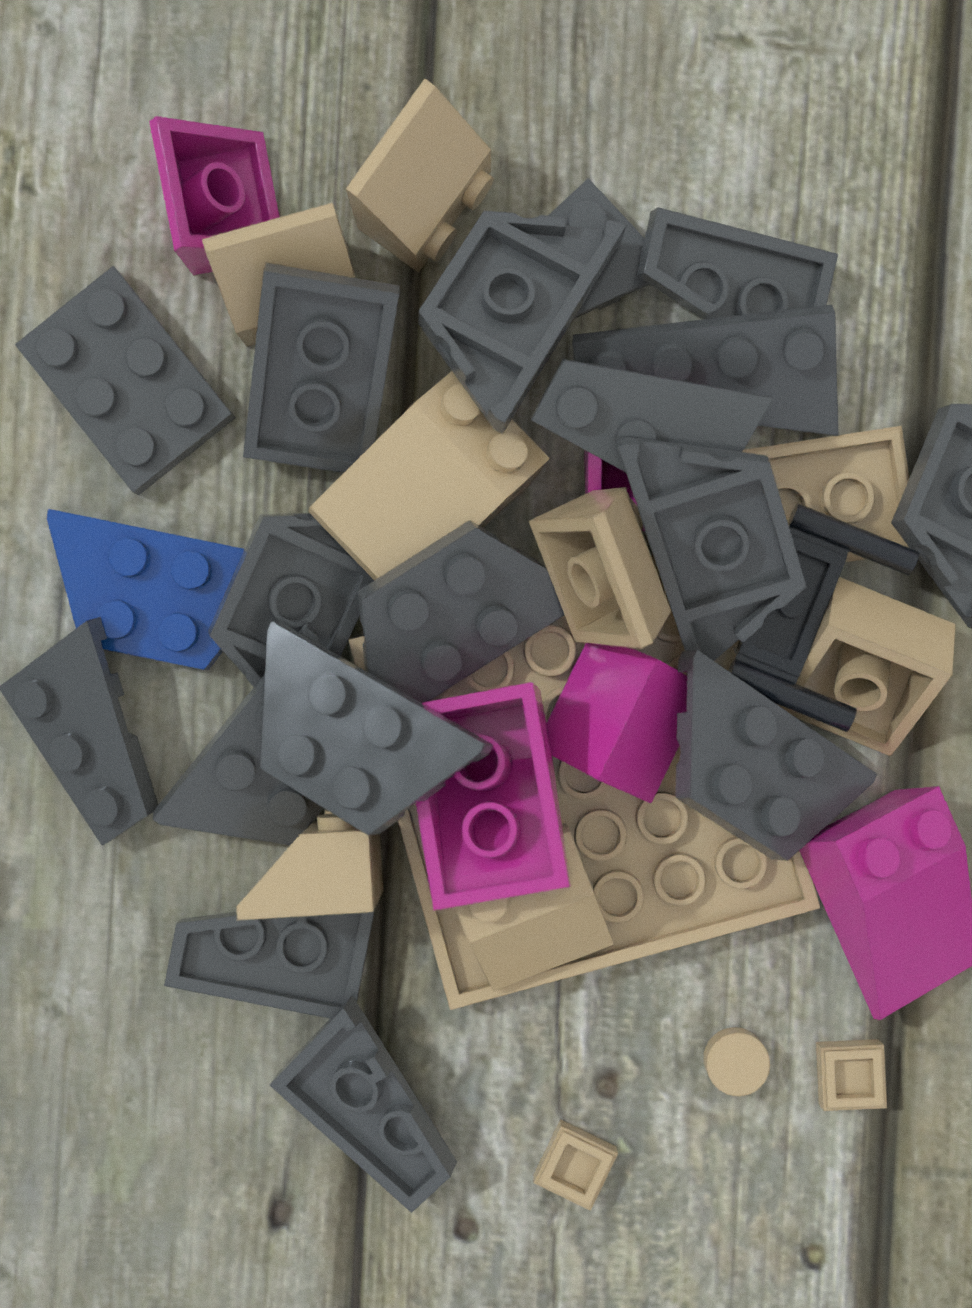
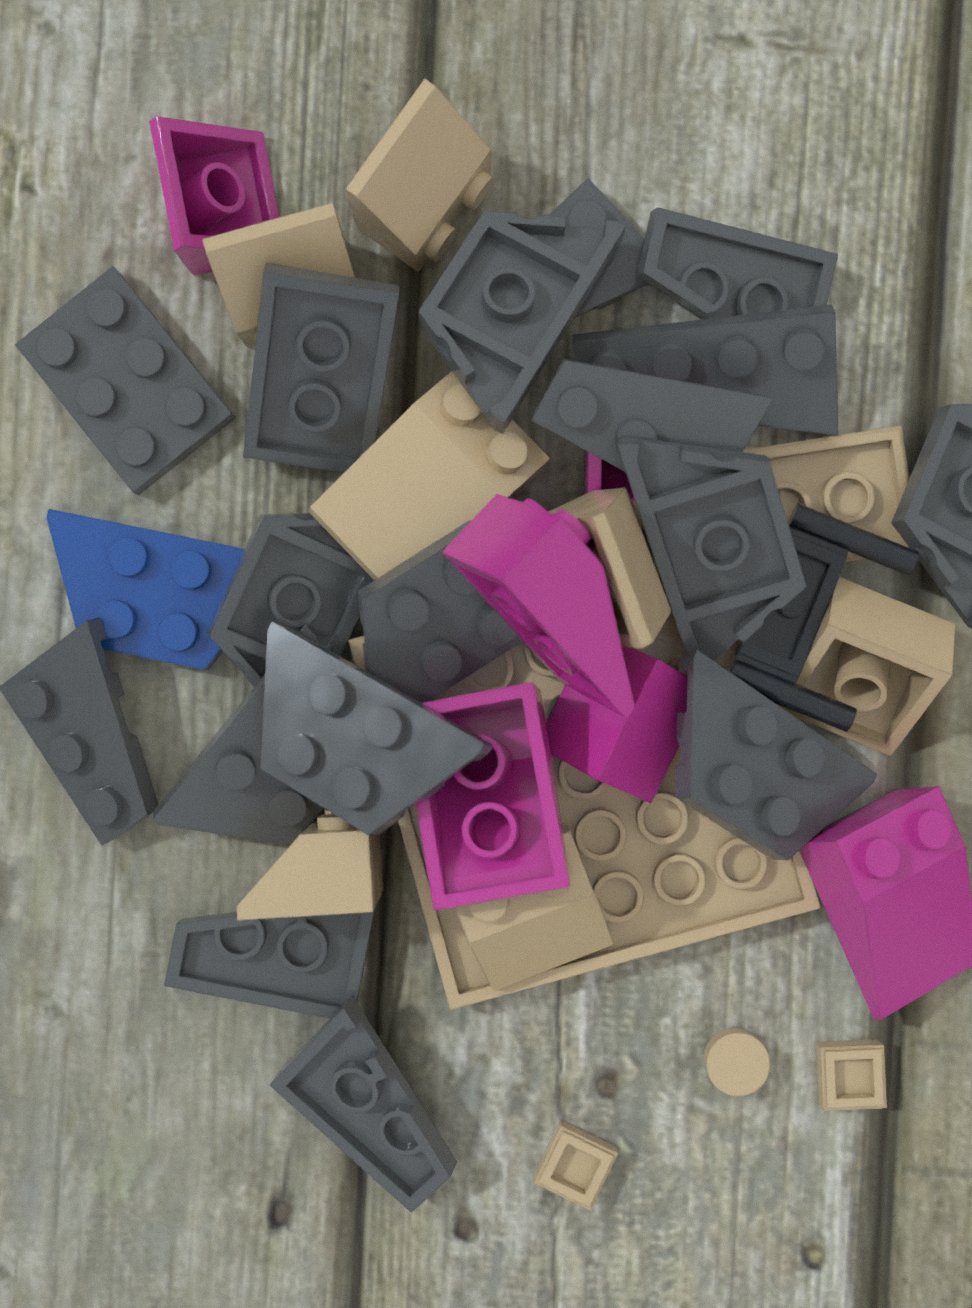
none -> dark pink slope [441,494,635,718]

